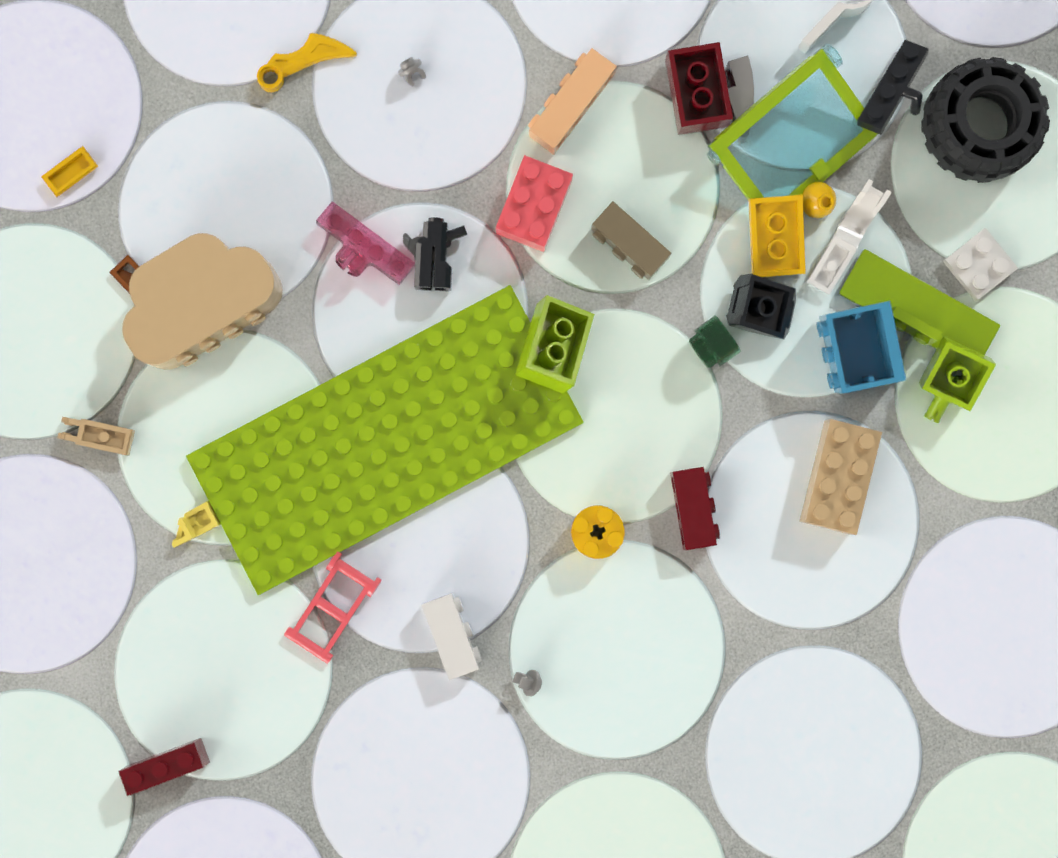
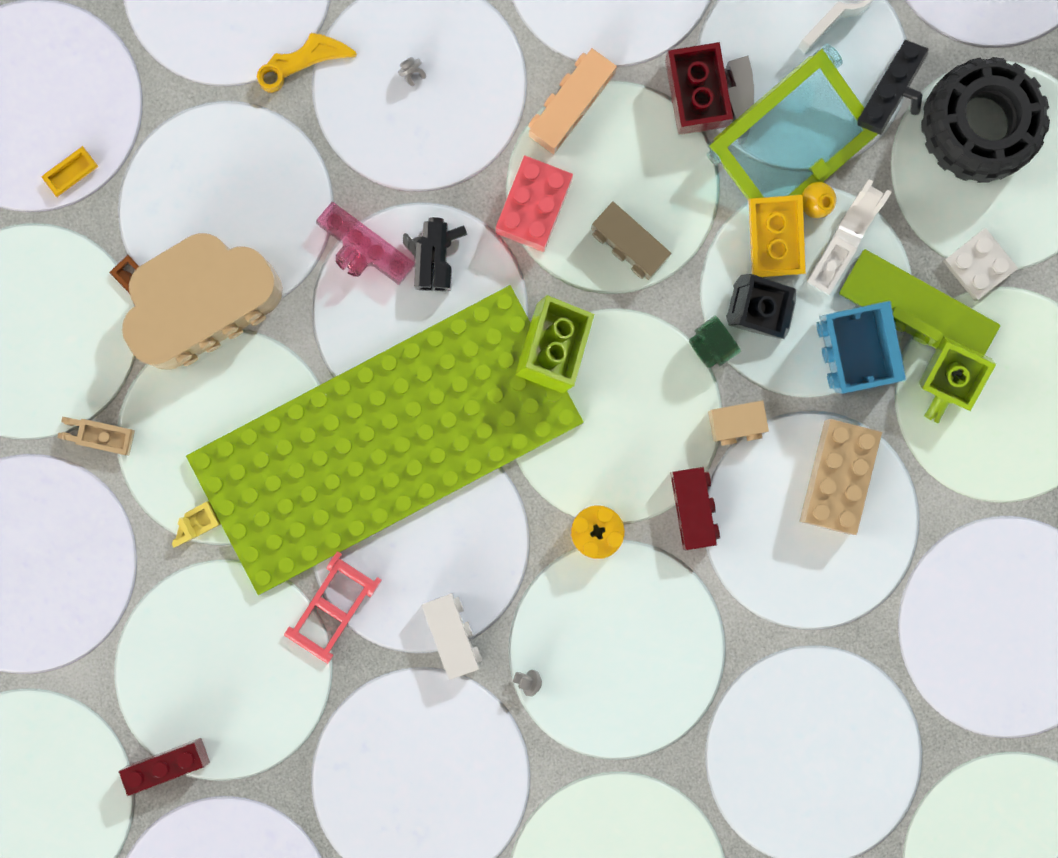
none -> tan brick [708,400,769,446]

